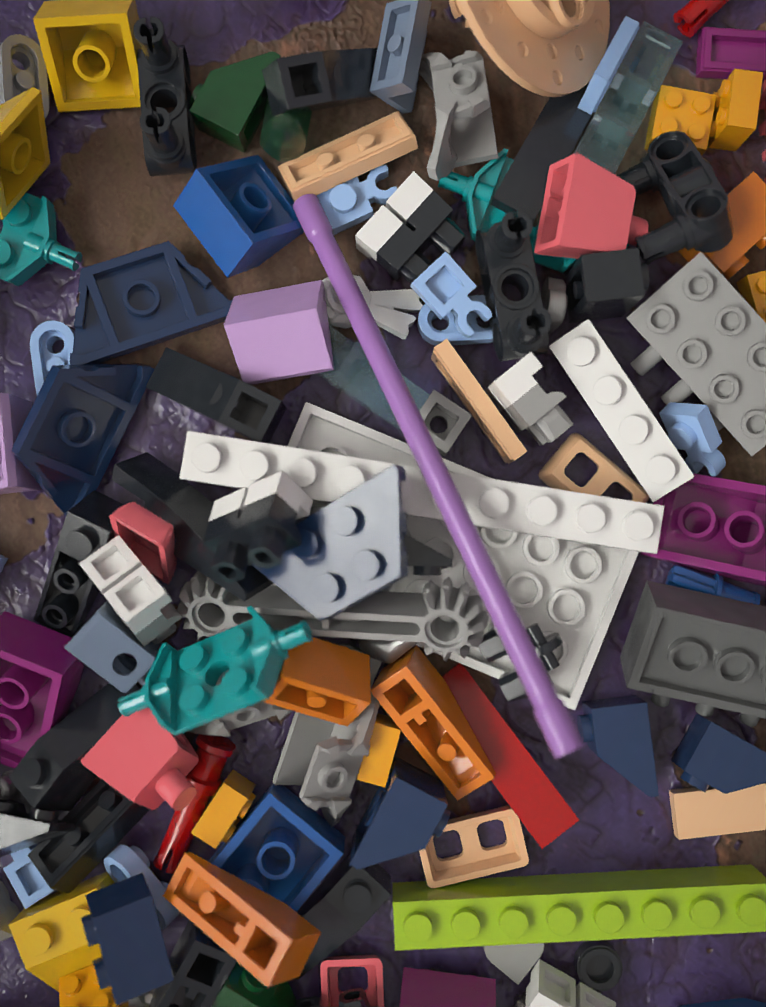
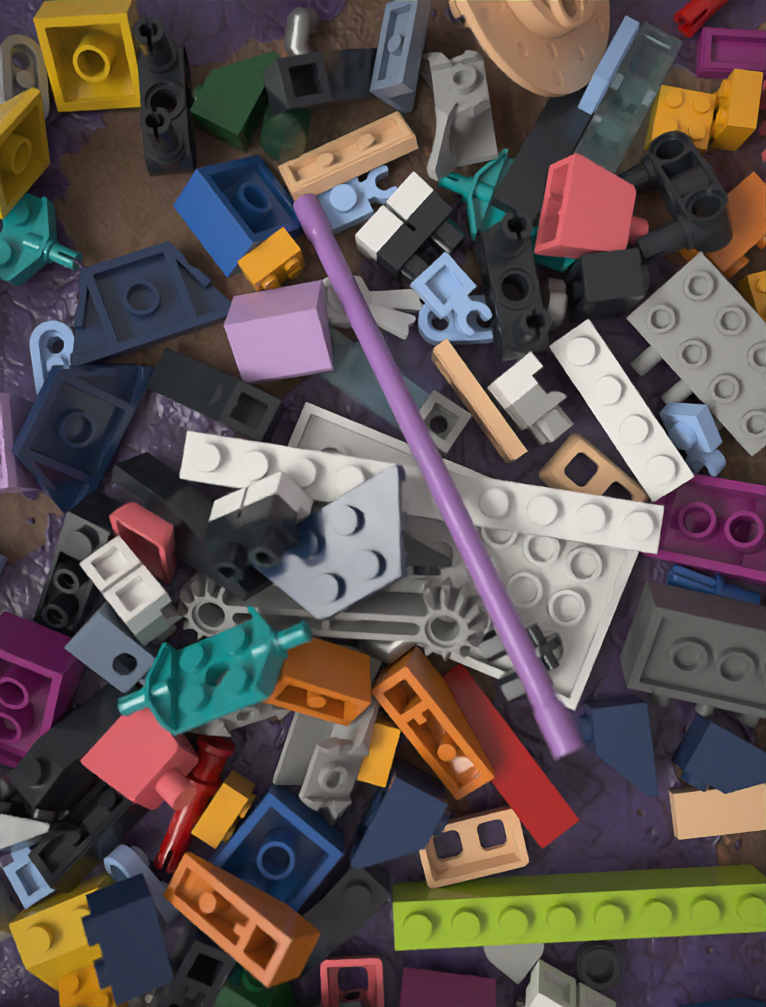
none -> light orange piece [237,227,305,292]
none -> flat silver arm [283,7,319,56]

